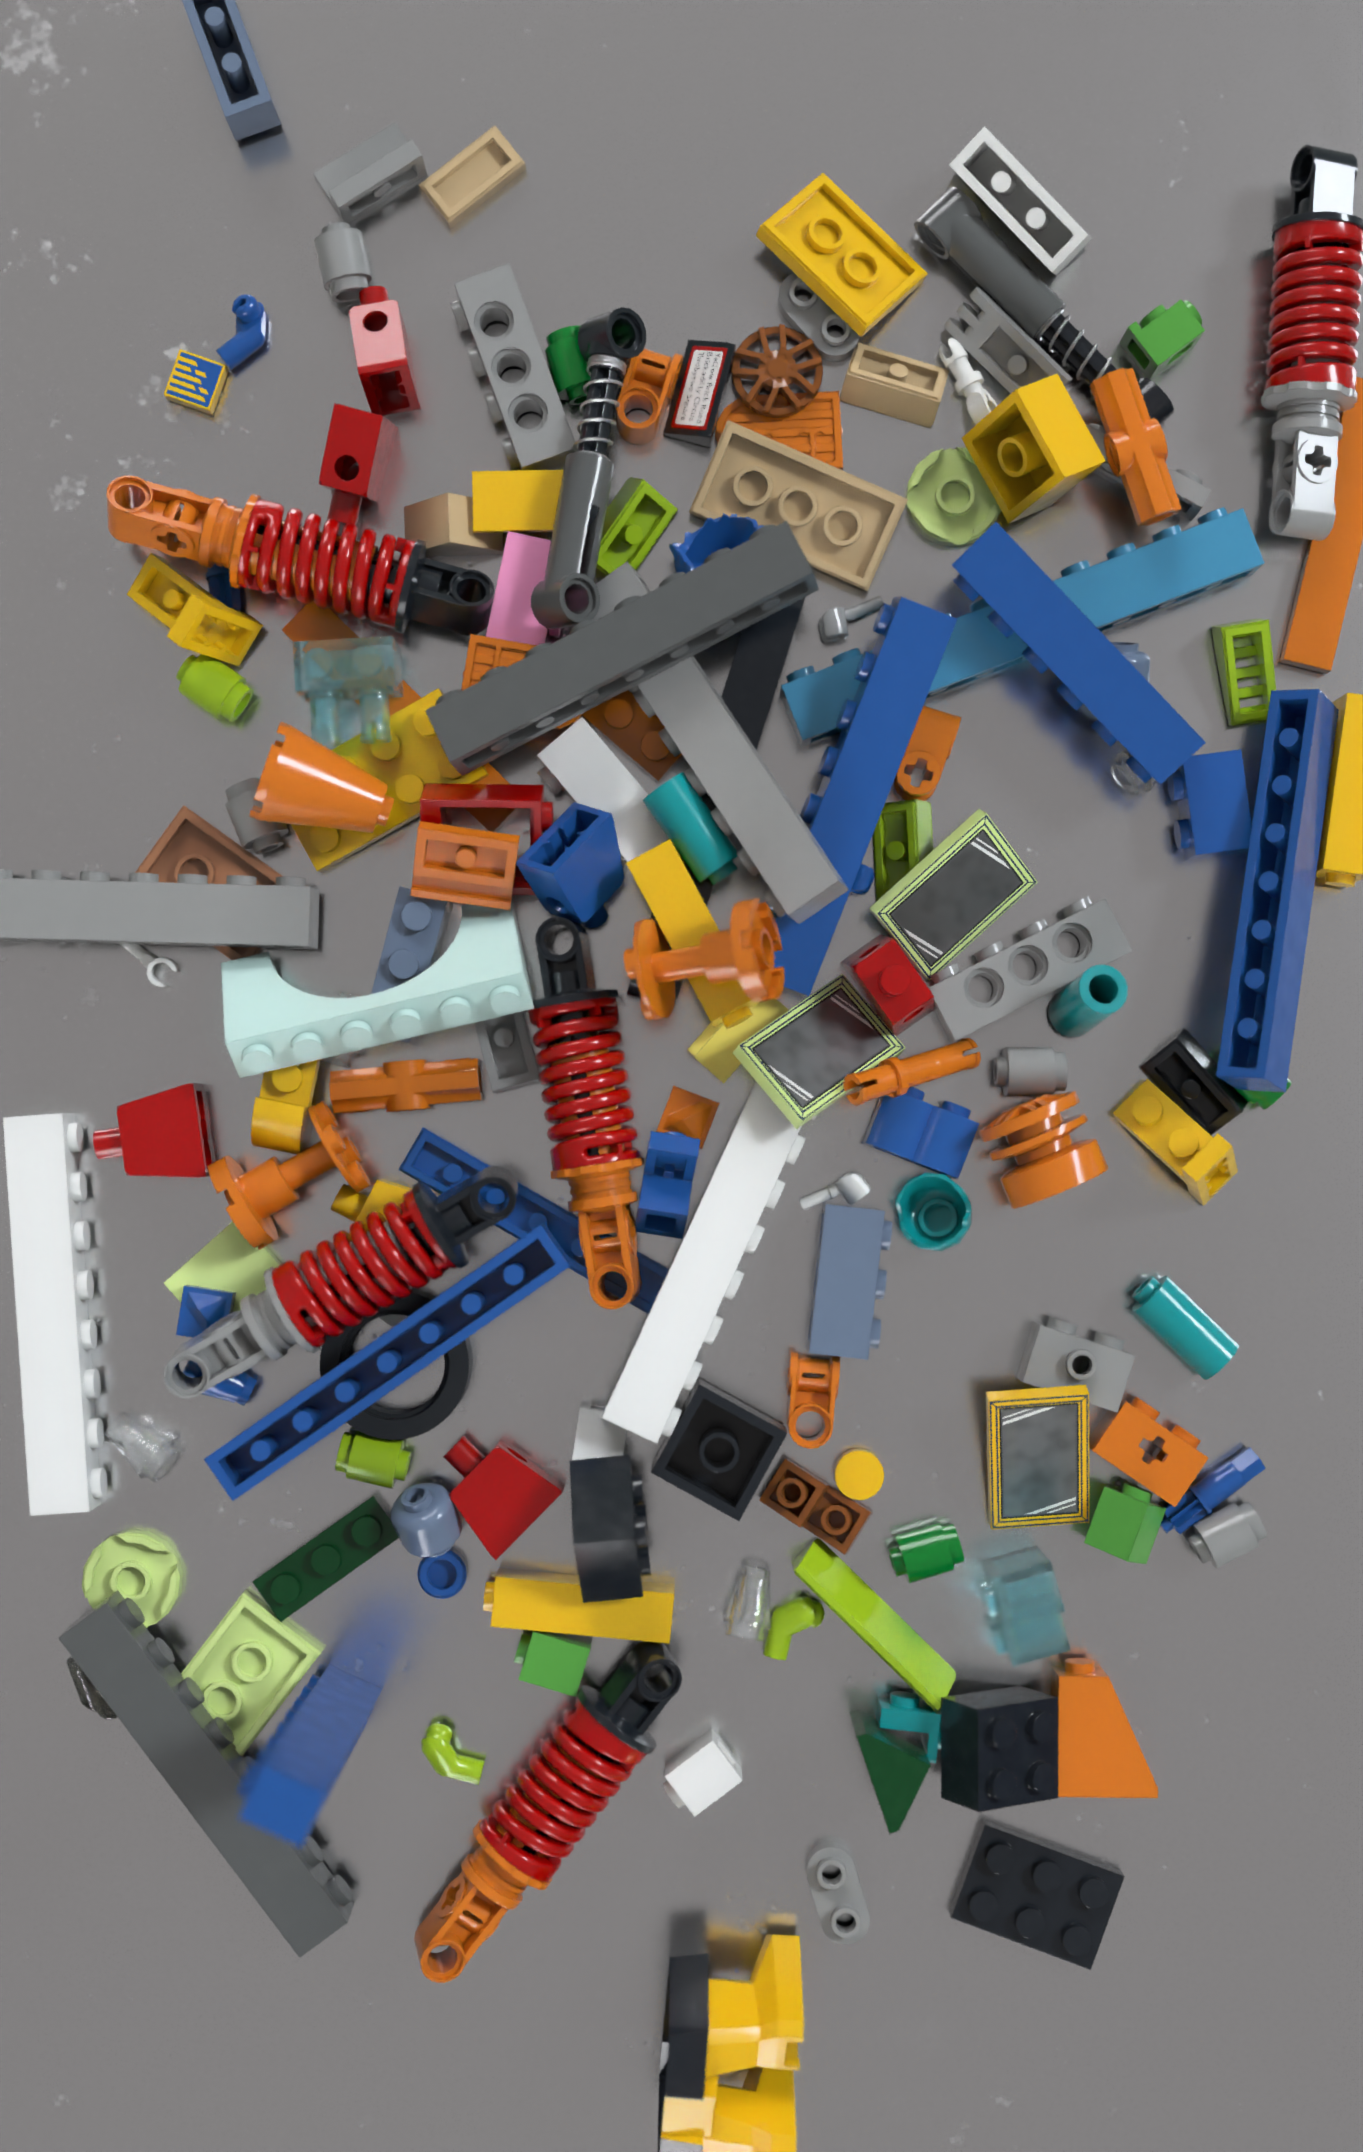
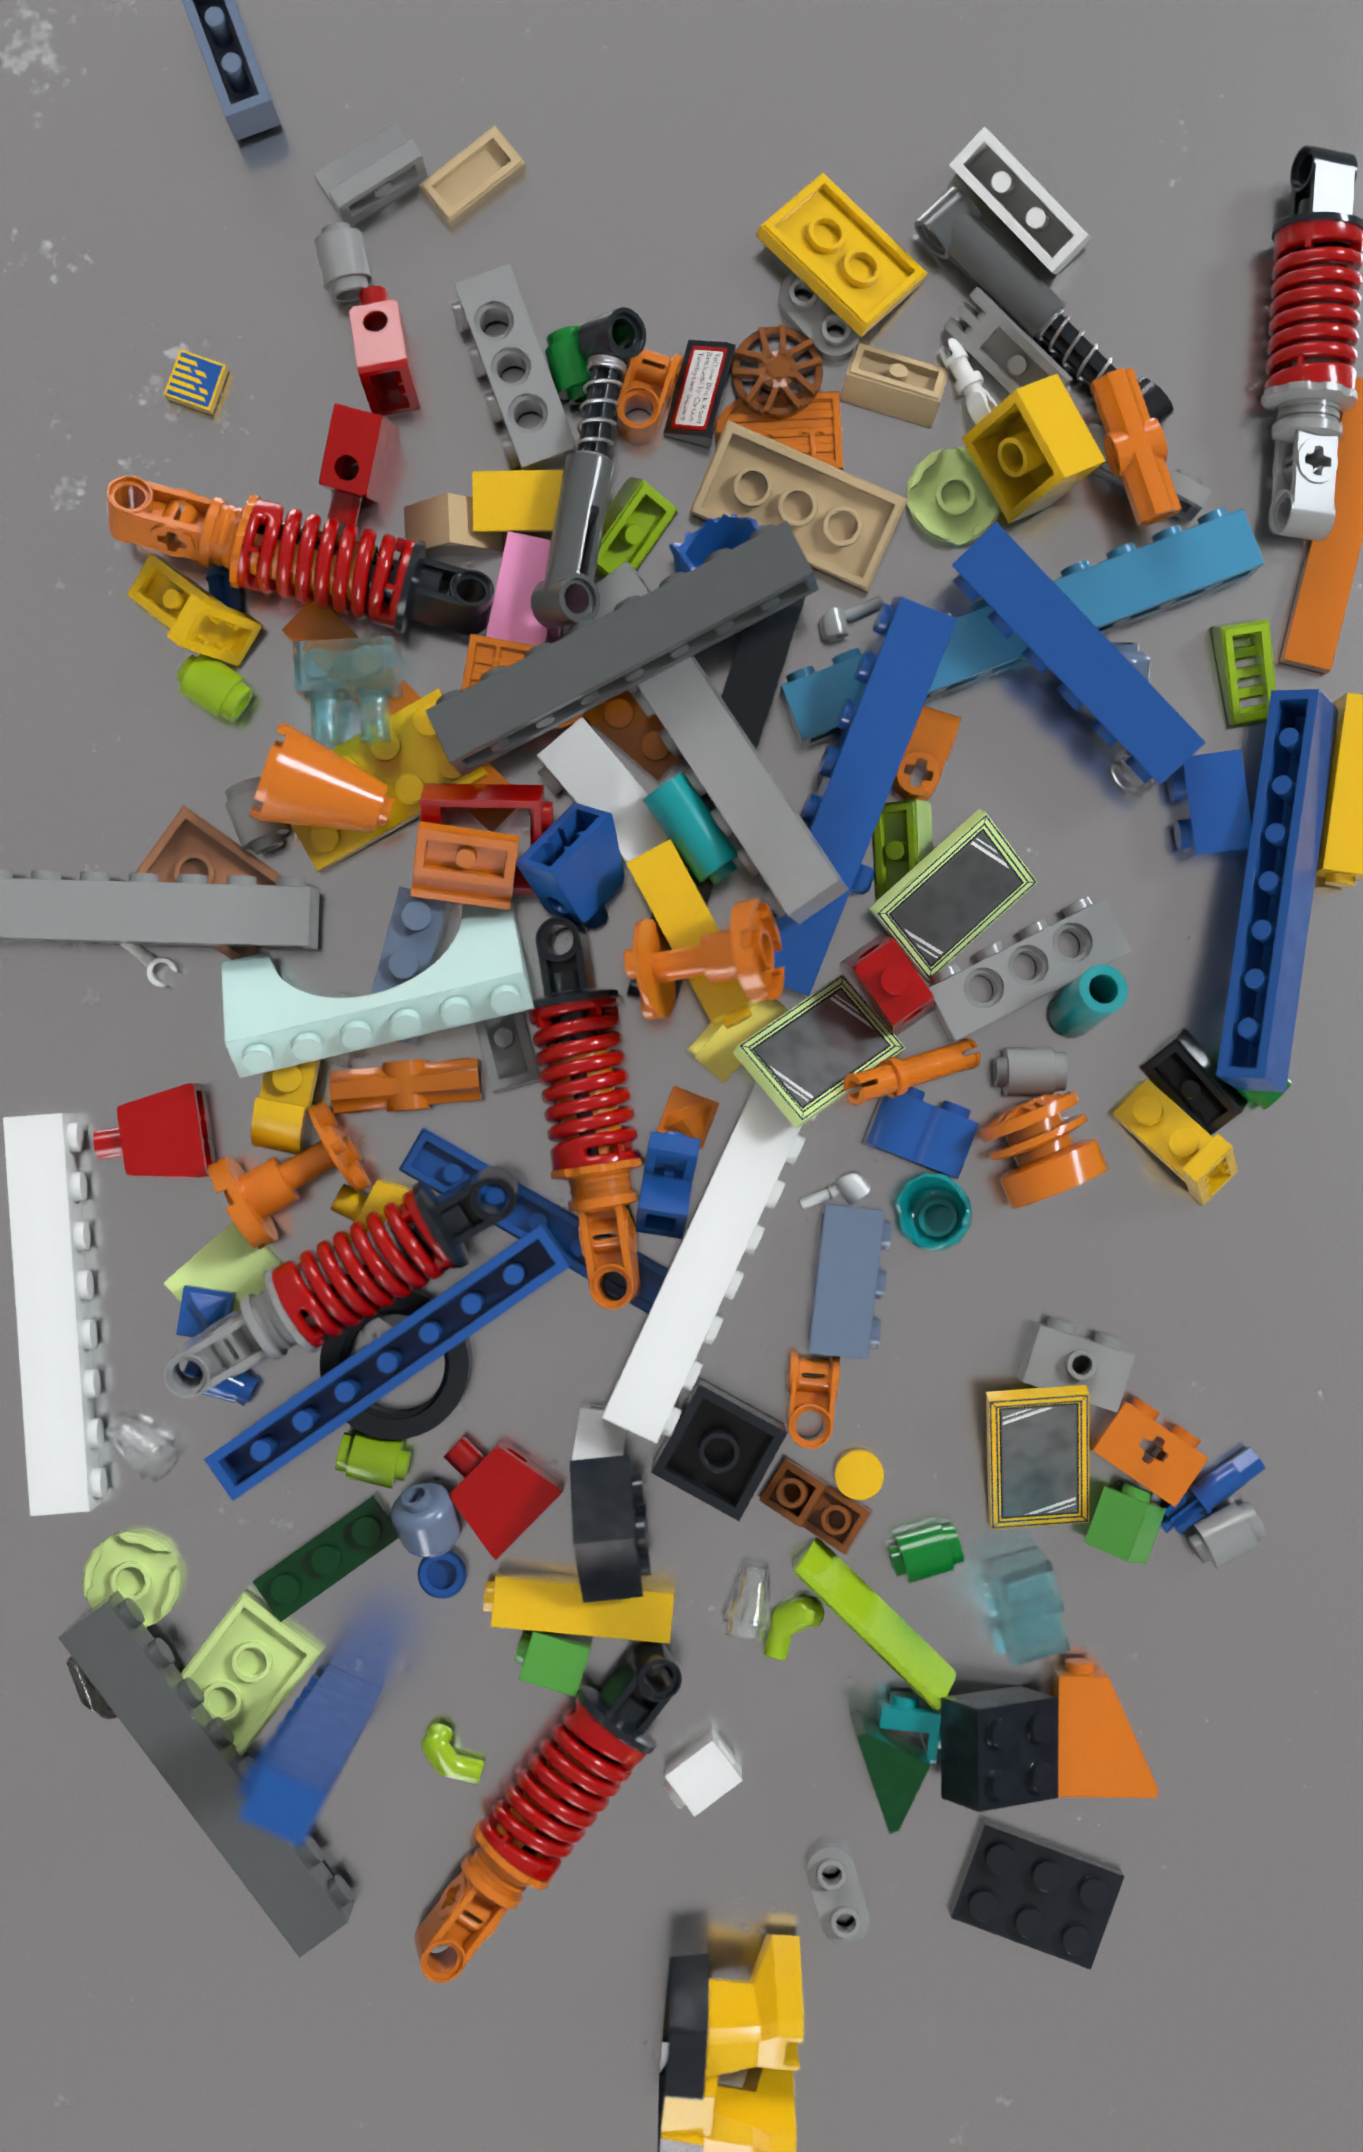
blue arm [216,294,267,370] -> none
bright green brick [1119,300,1205,380] -> none
teal brick [1132,1275,1239,1380] -> none

